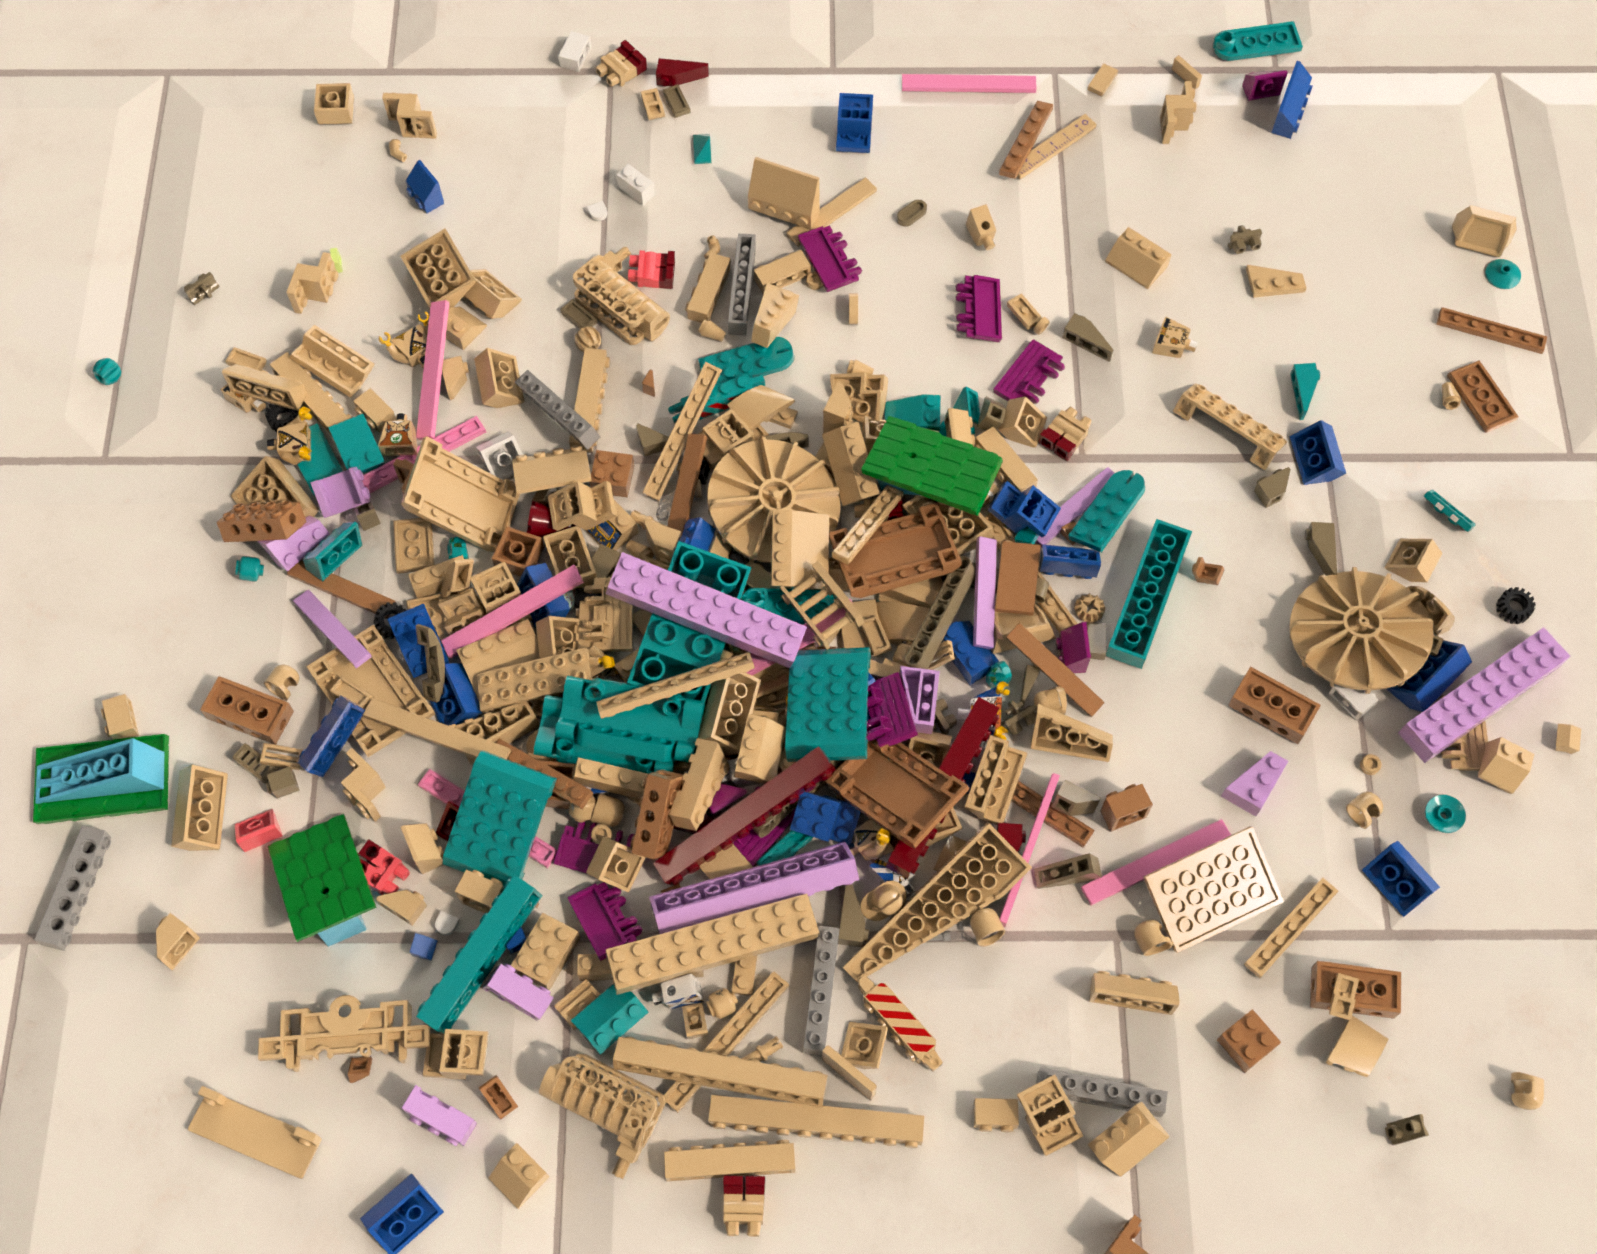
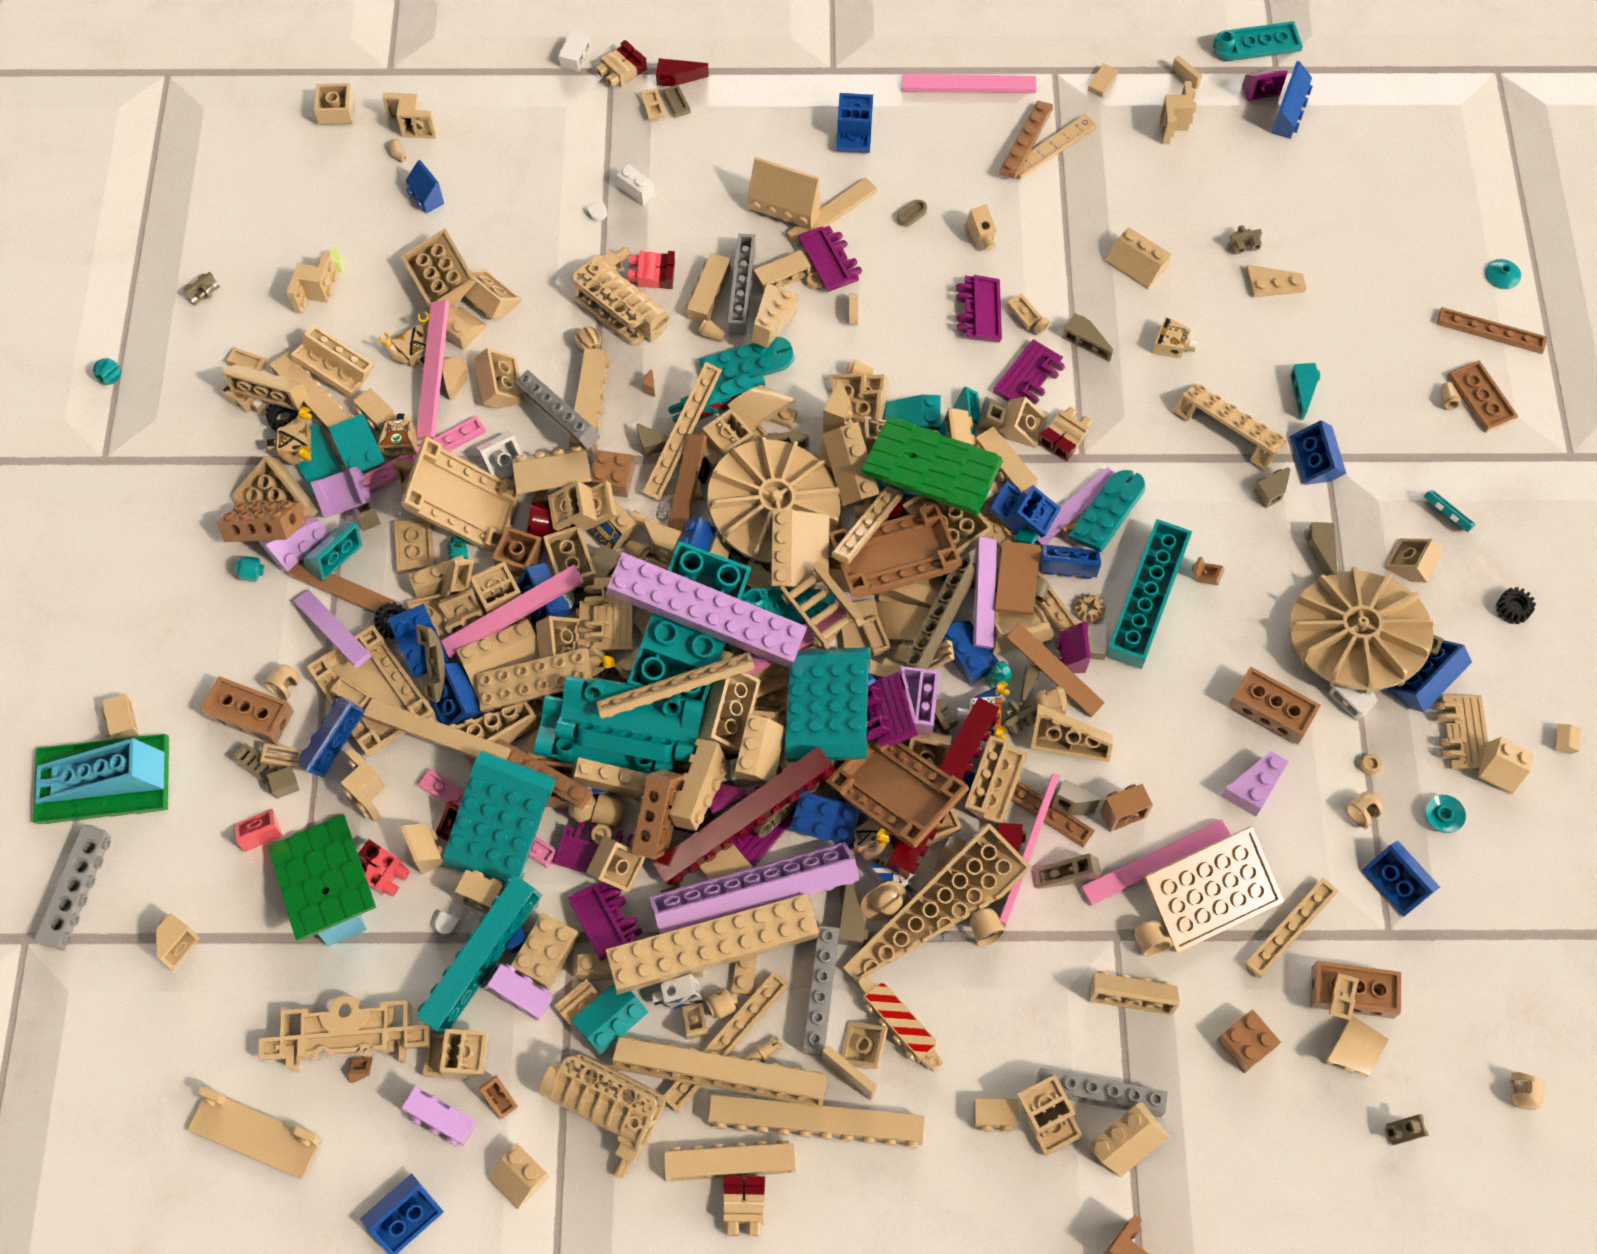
tan slope [171,765,228,851] -> none
tan slope [376,890,427,926] -> none
blue slope [410,933,438,961] -> none
dark tan tile [560,299,598,329] -> none
teal slope [693,134,712,164] -> none
tan arm [704,235,720,259] -> none
teal plate [756,830,814,866] -> none
lavender brick [1398,627,1571,763] -> none
tan brick [1406,586,1455,636] -> none
tan helmet [1452,205,1517,257] -> none

